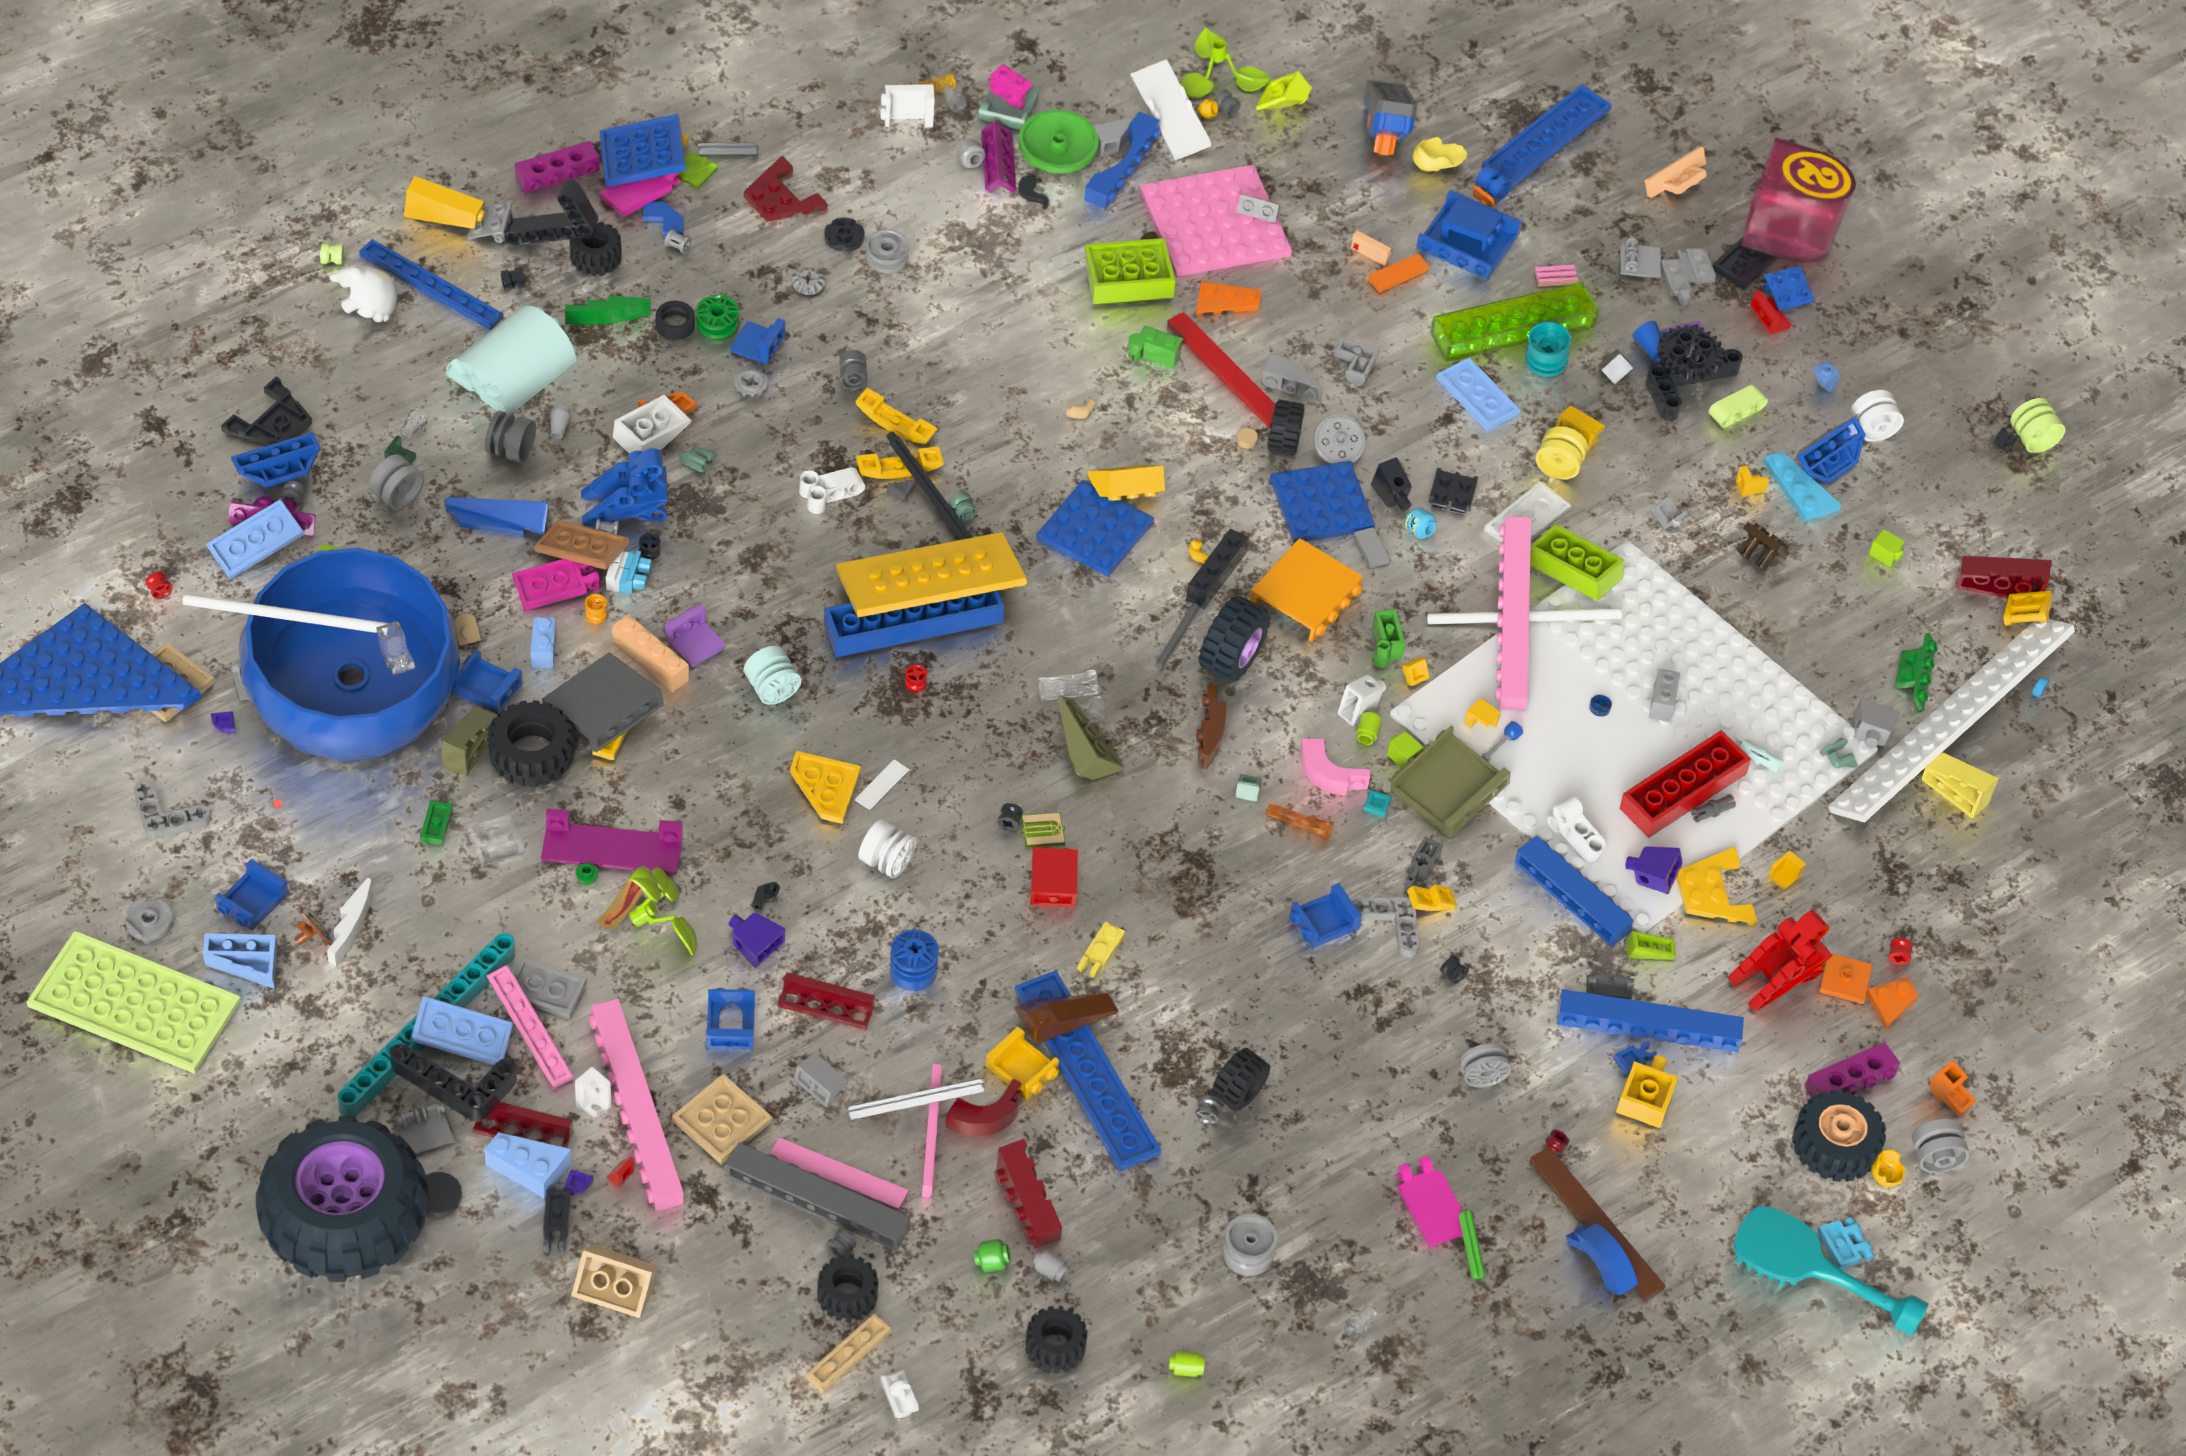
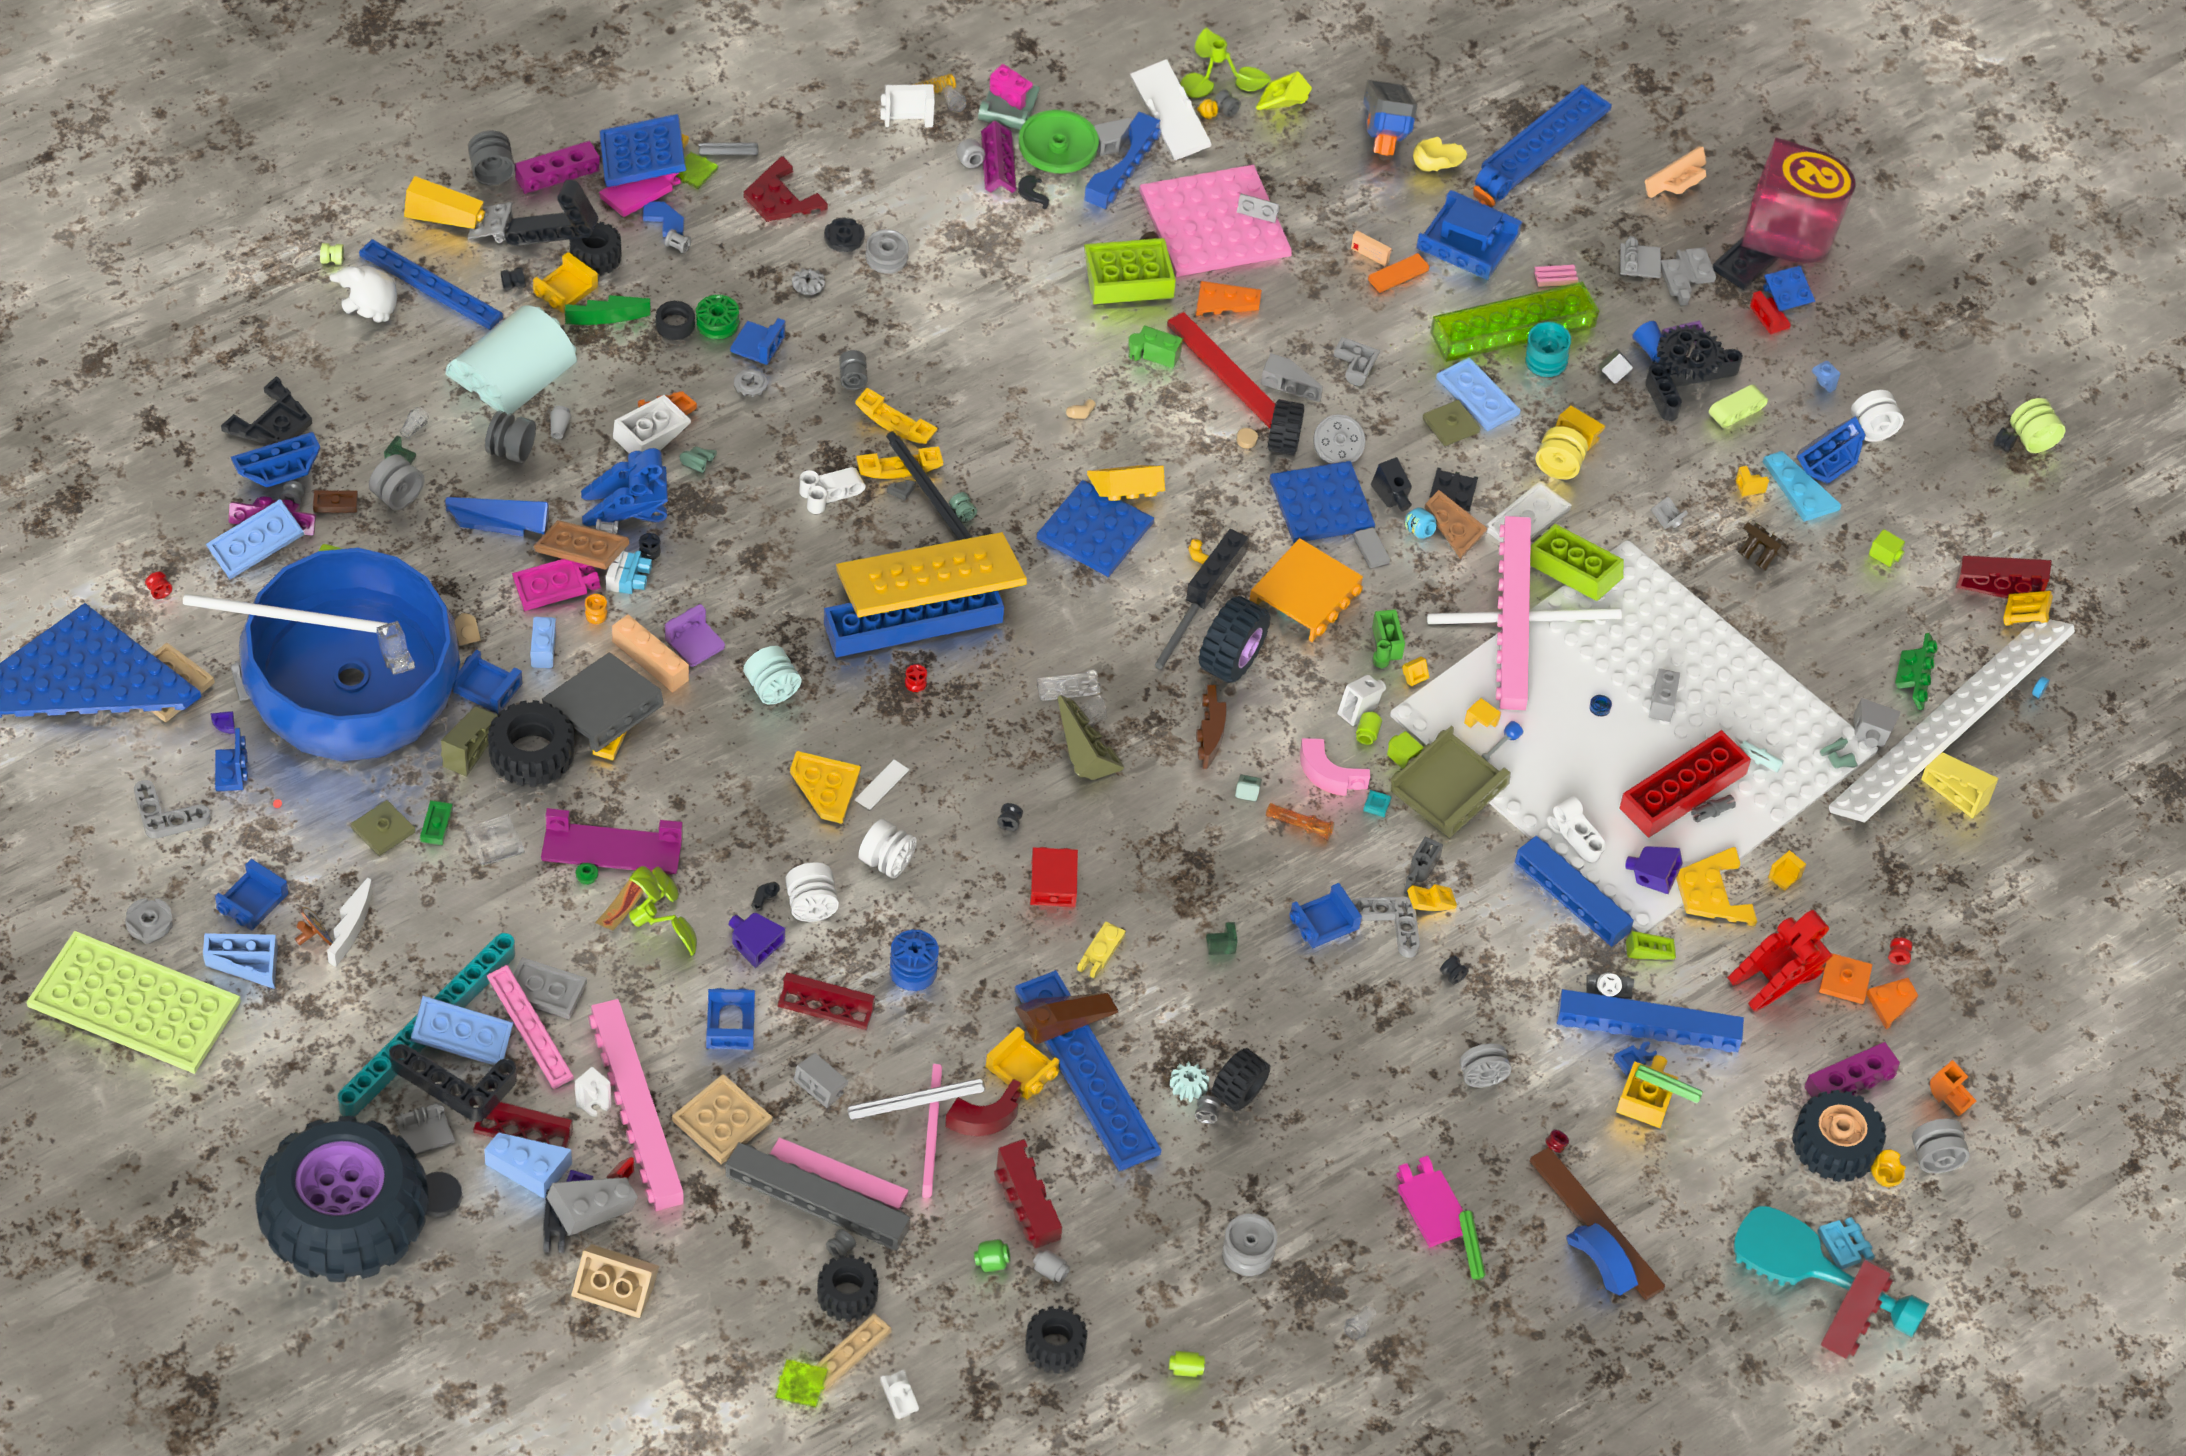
piece [1021,812,1065,848] -> none
none -> blue bracket [215,728,248,791]
none -> reddish brown plate [313,490,358,513]
none -> olive plate [351,800,415,856]
none -> dark grey wheel [468,130,515,185]
none -> yellow panel [533,252,598,313]
none -> light grey wedge [547,1178,638,1236]
none -> clear neon green piece [775,1359,828,1408]
none -> white wheel [785,862,839,922]
none -> light aqua gear [1169,1061,1210,1103]
none -> clear green panel [1206,922,1238,955]
none -> olive plate [1423,400,1480,447]
none -> medium nougat wing [1424,490,1488,559]
none -> white wheel [1597,973,1622,996]
none -> axle [1636,1065,1703,1103]
none -> dark red wedge [1821,1259,1894,1359]

